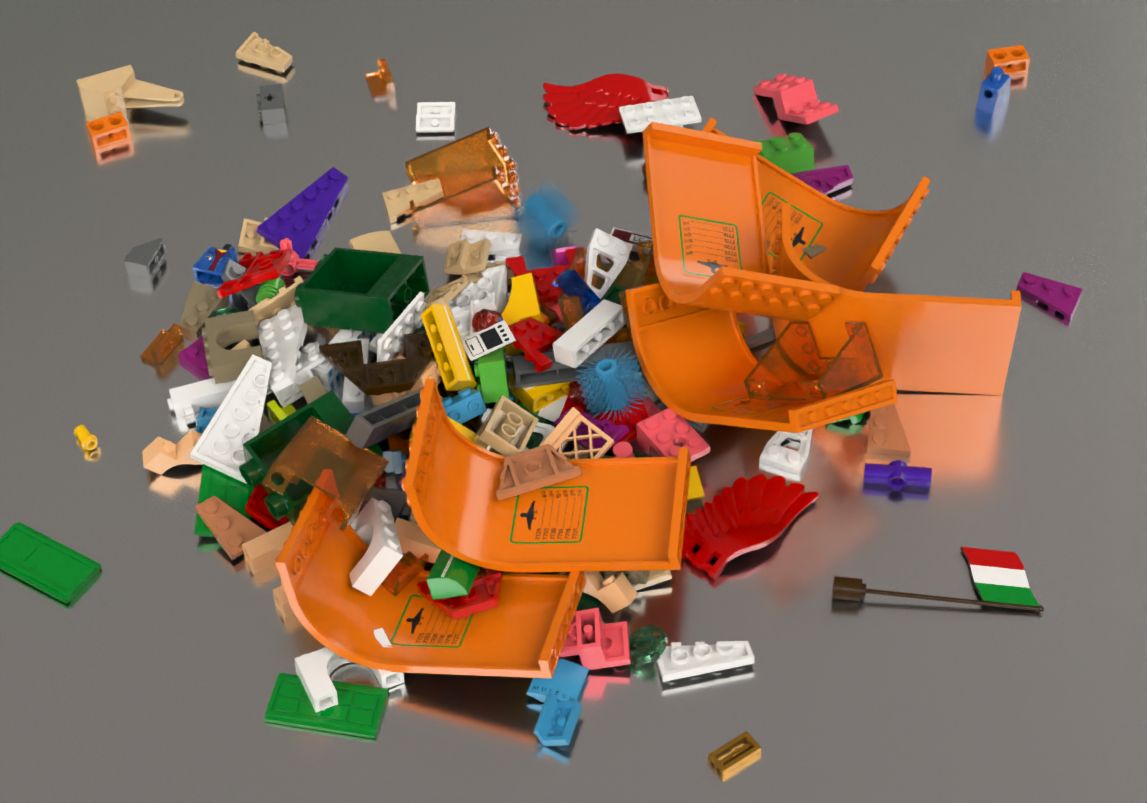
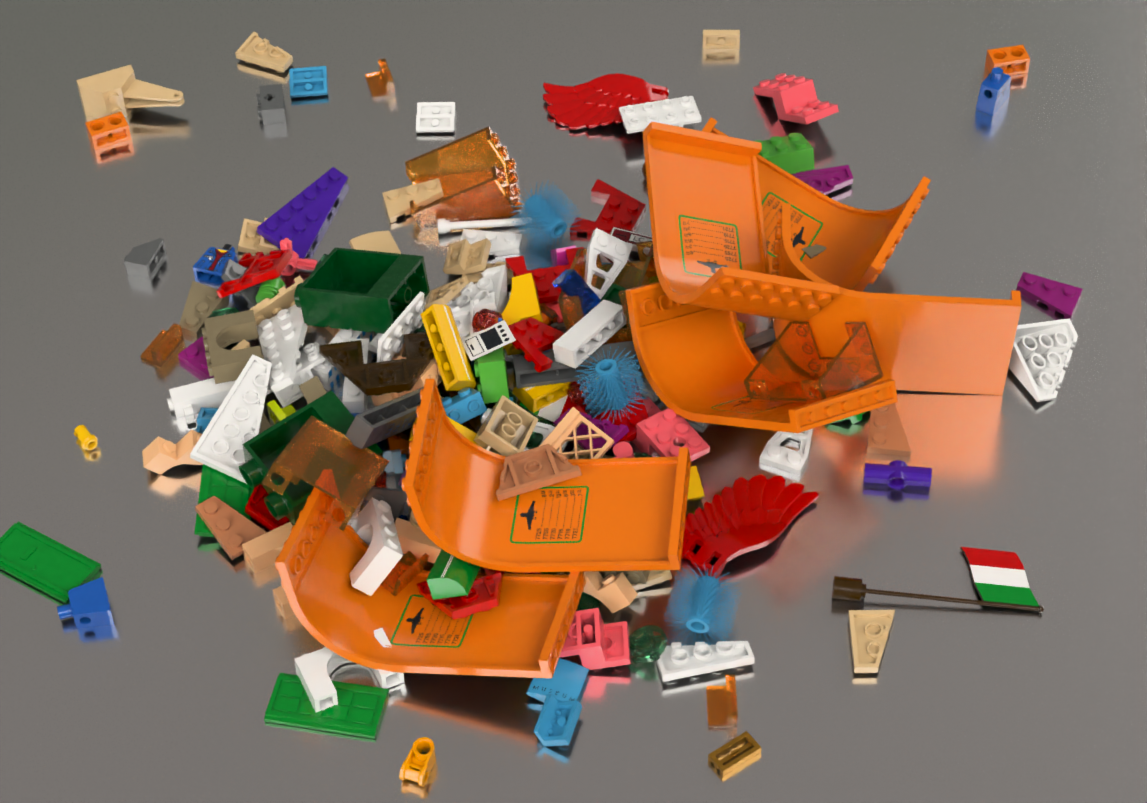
none -> blue torso [57,577,114,629]
none -> dark azure slope [289,66,328,98]
none -> light orange piece [399,737,436,787]
none -> white piece [437,217,532,235]
none -> red wing [570,179,646,235]
none -> dark azure piece [664,564,741,644]
none -> tan panel [703,30,740,49]
none -> clear orange panel [706,674,738,728]
none -> tan wing [848,610,895,673]
none -> white slope [1008,318,1078,402]

